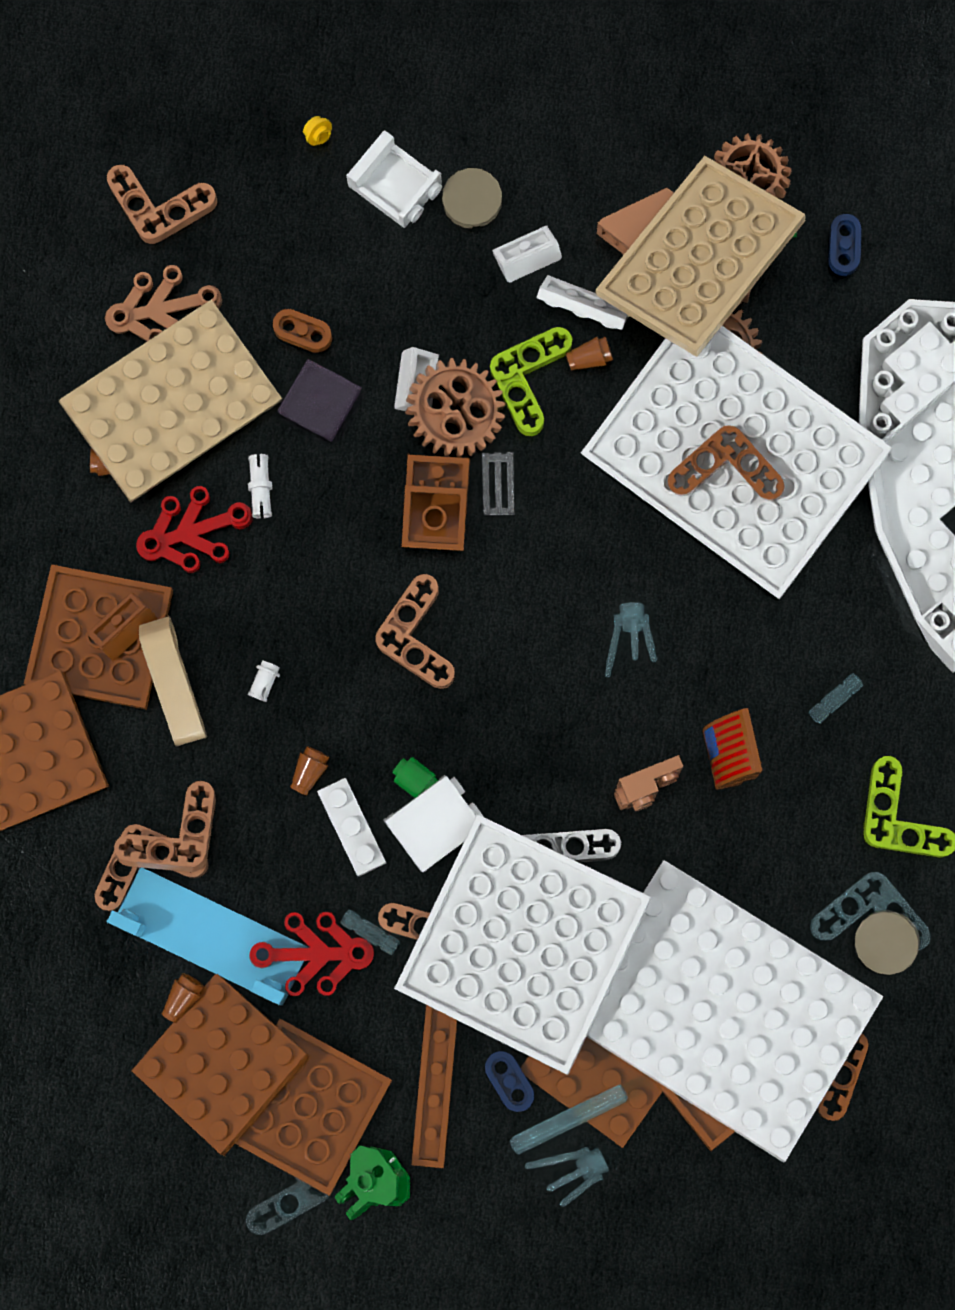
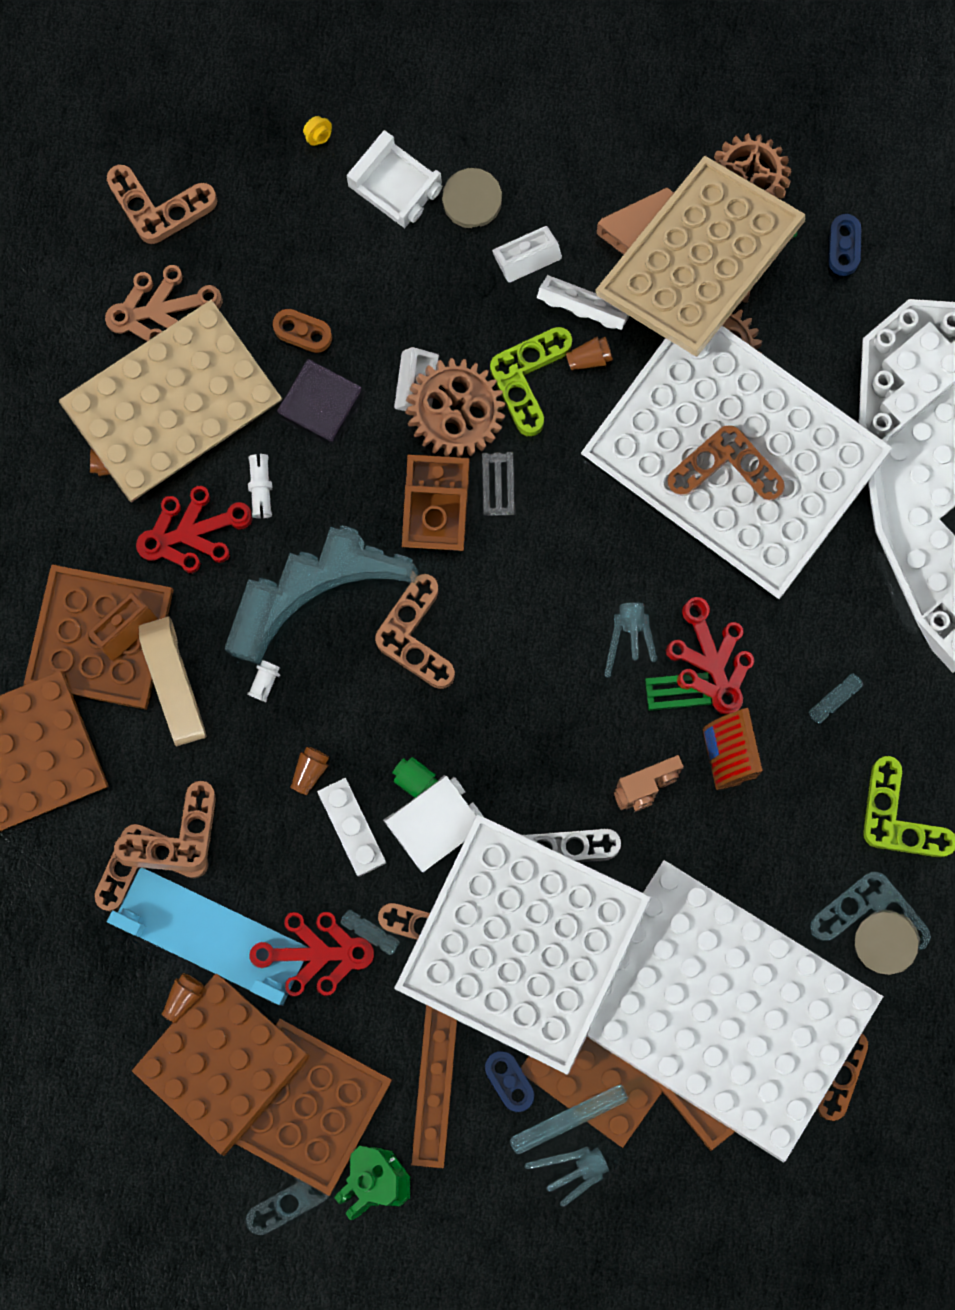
none -> clear light blue arch [225,526,419,664]
none -> green tile [645,672,711,711]
none -> red plant [666,597,754,714]

